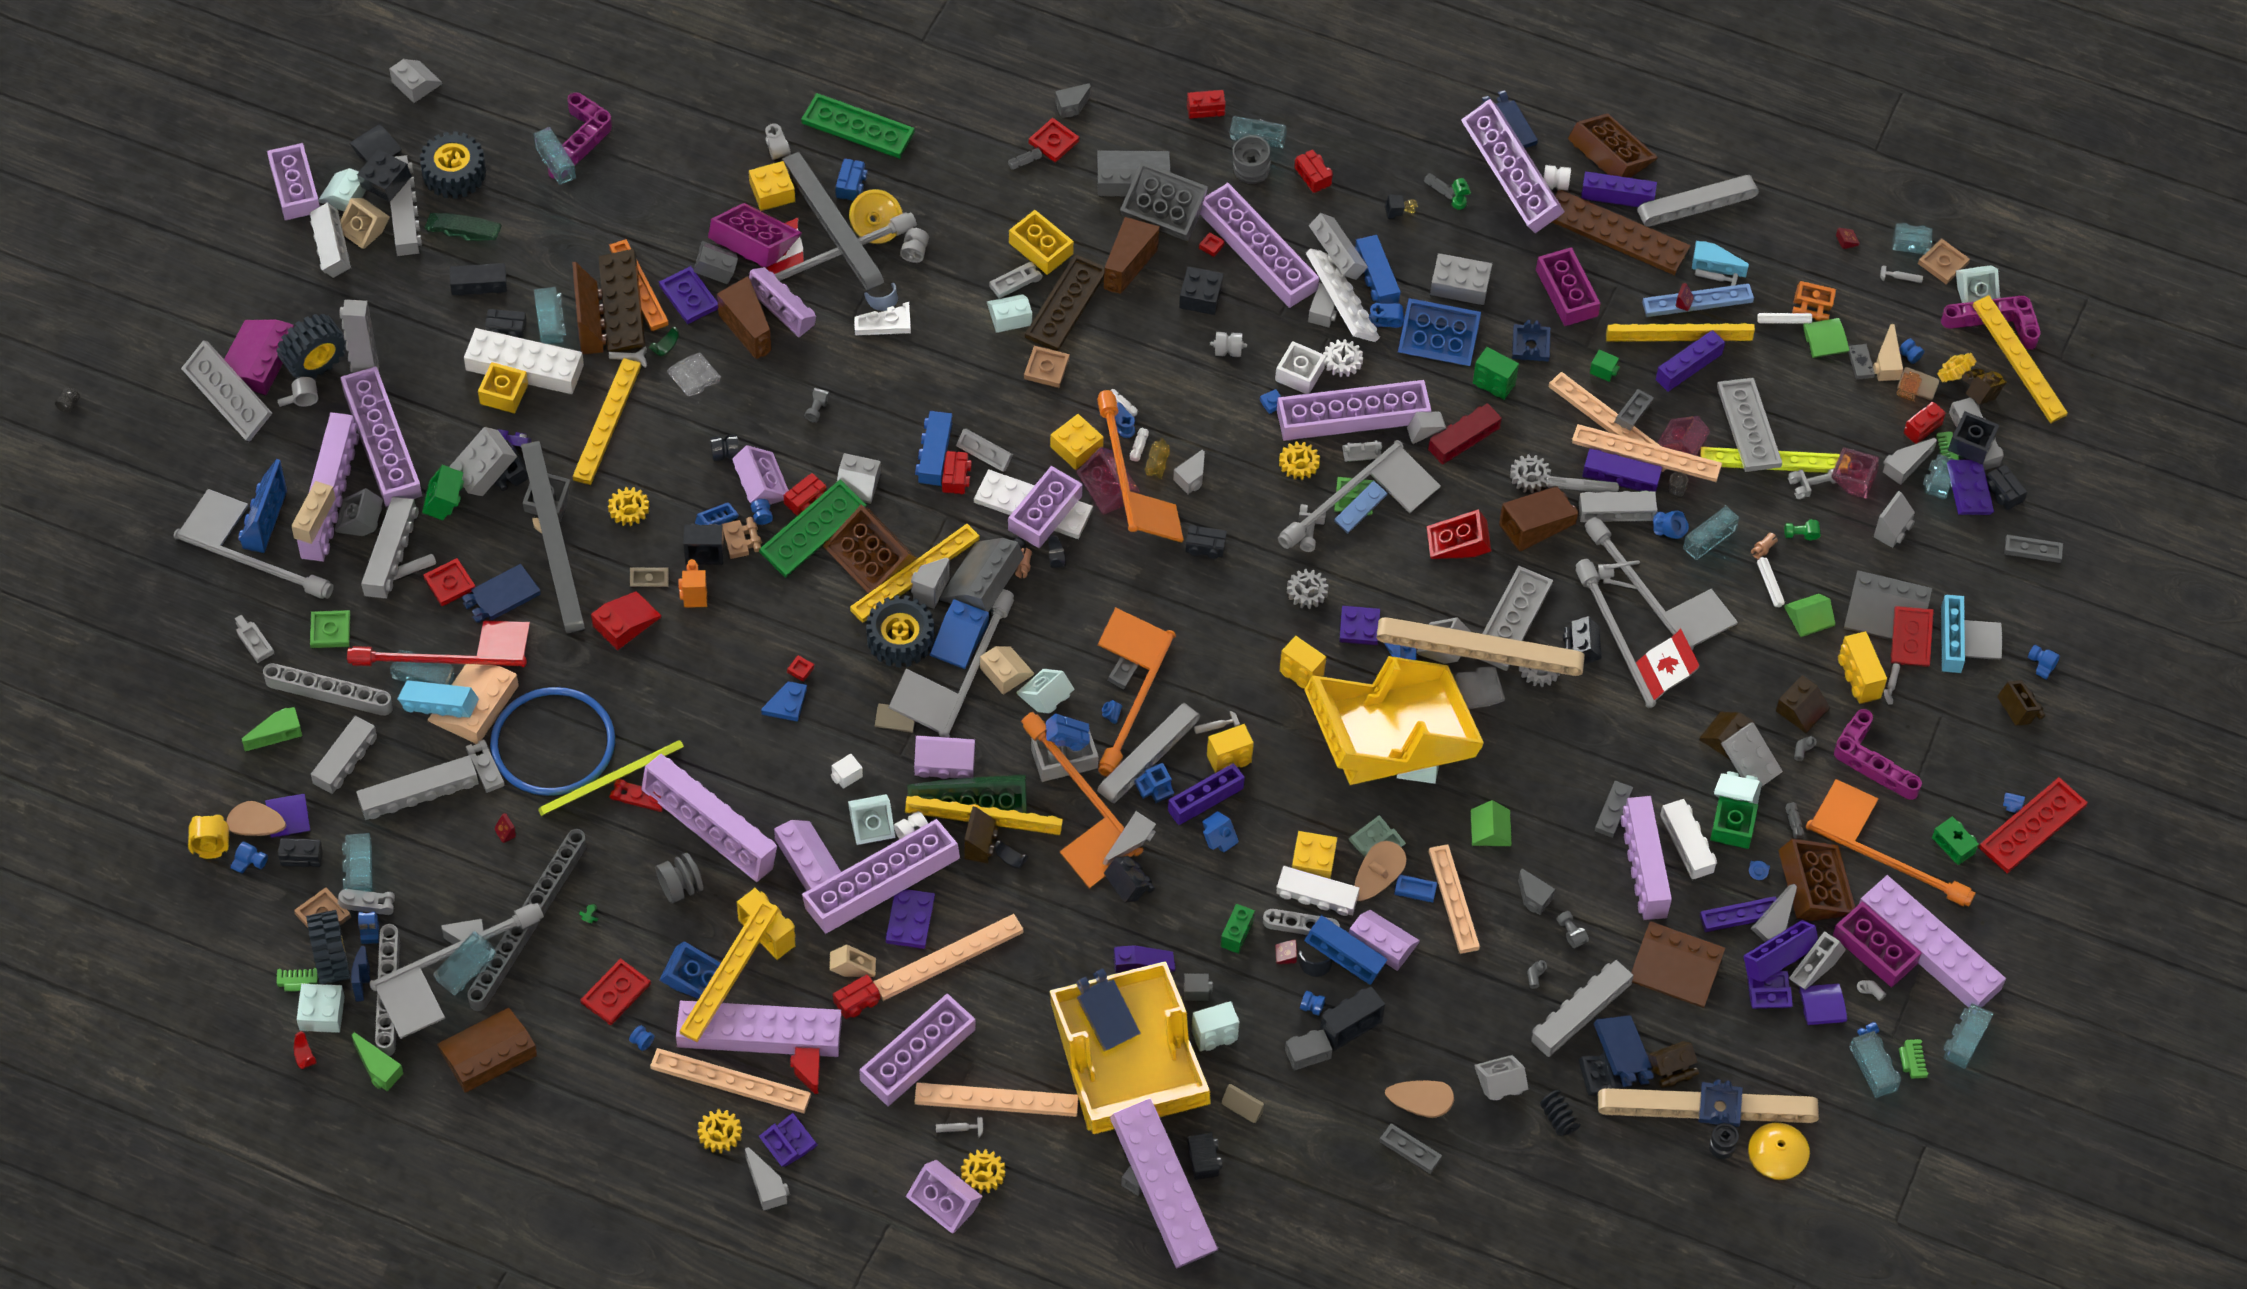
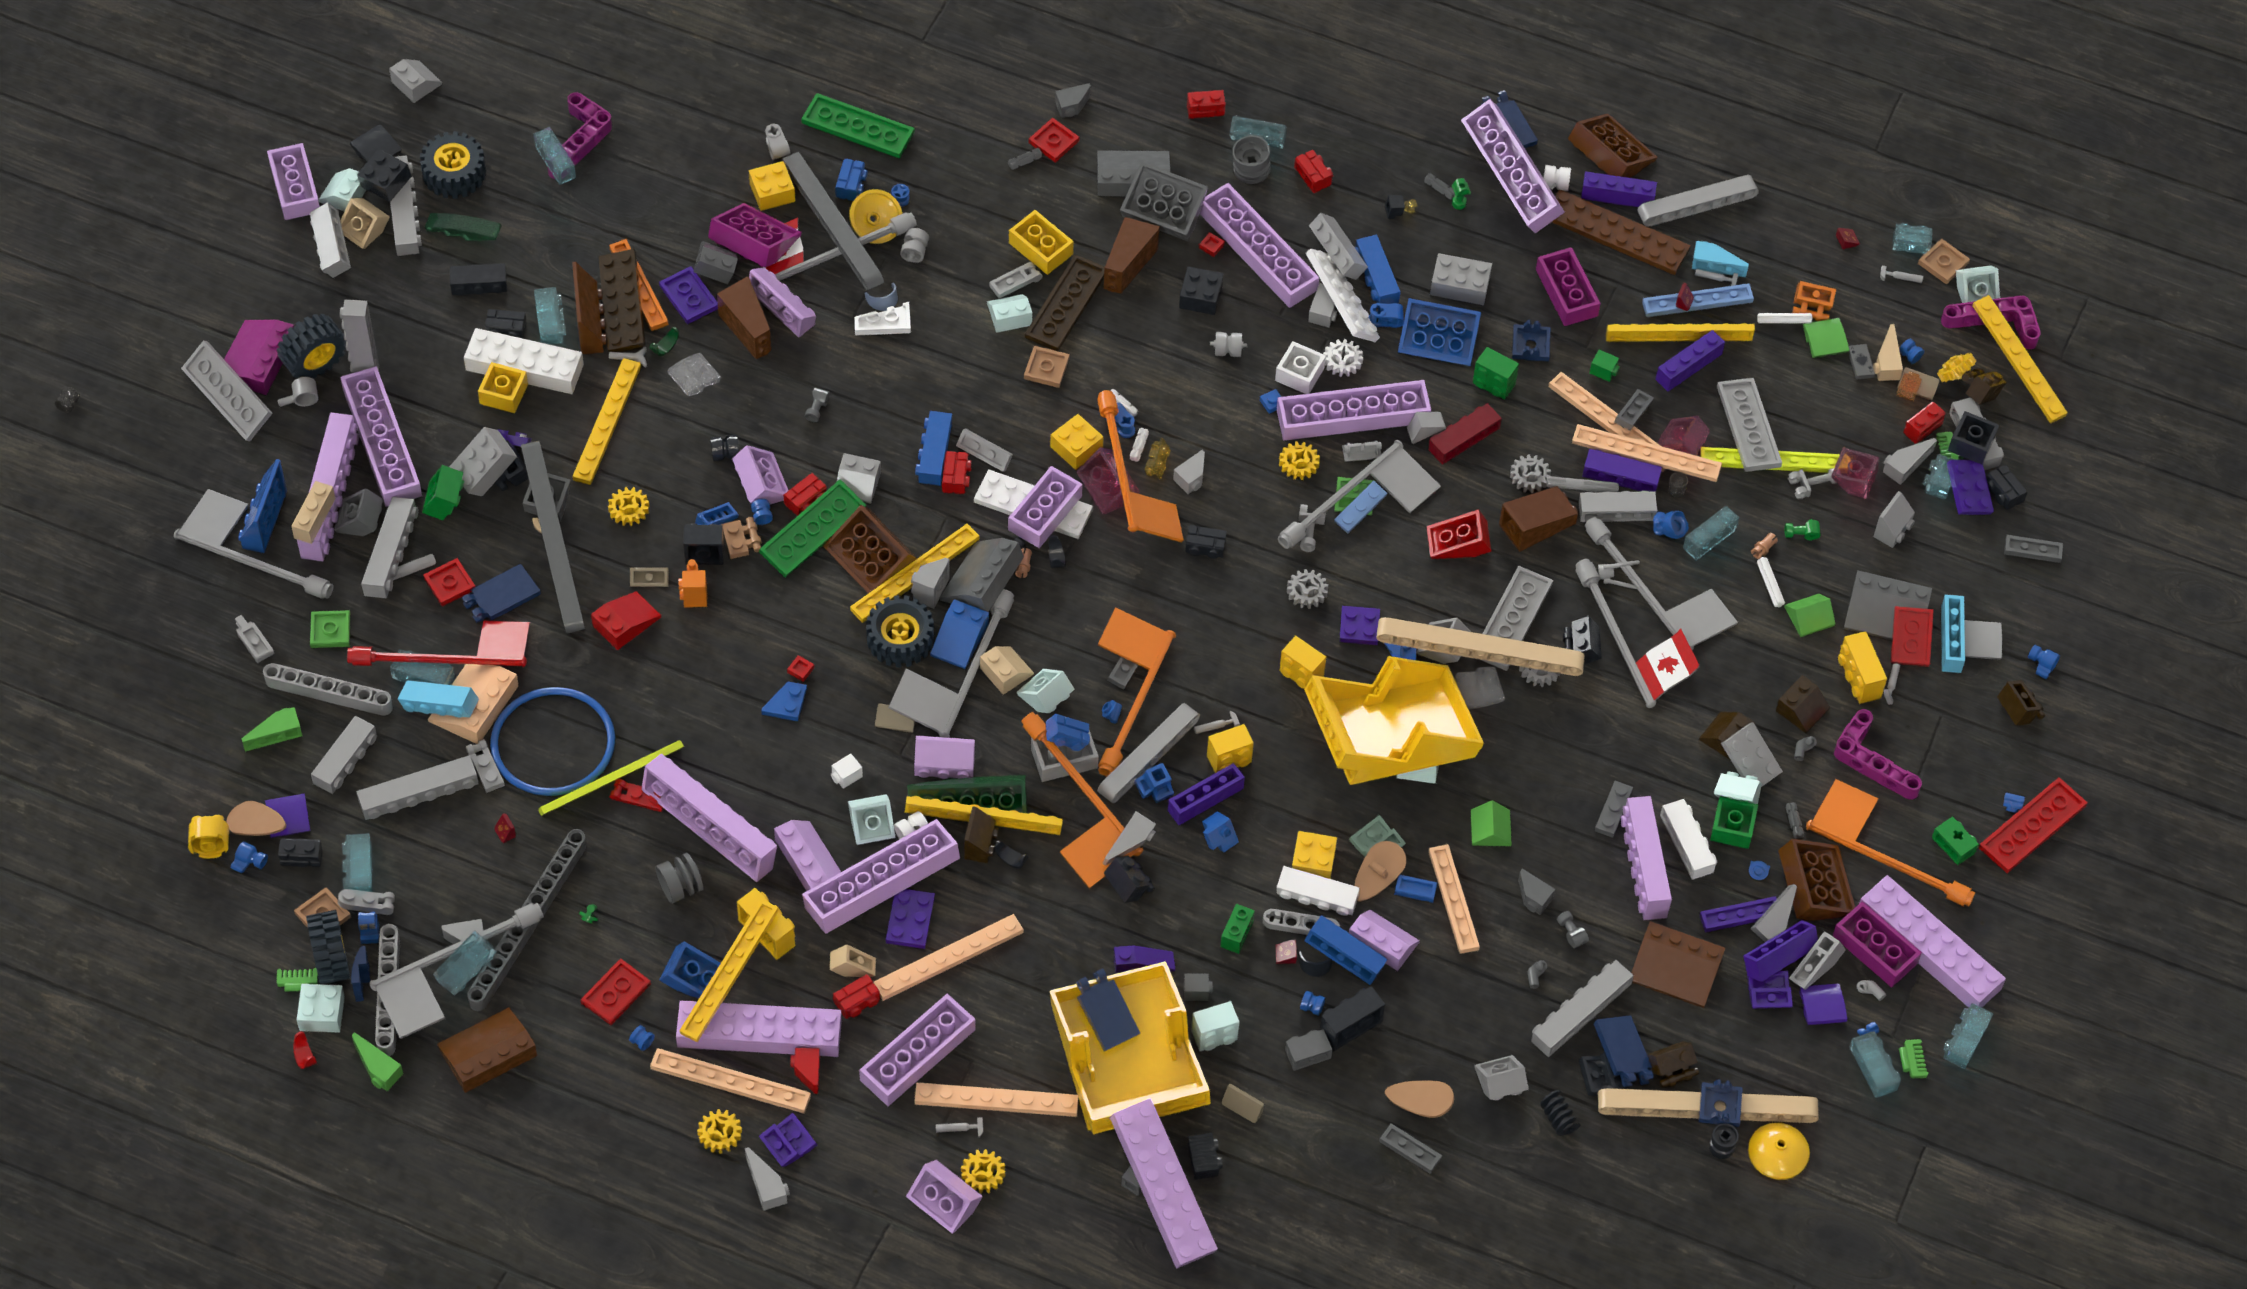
none -> blue wheel [891,184,910,207]

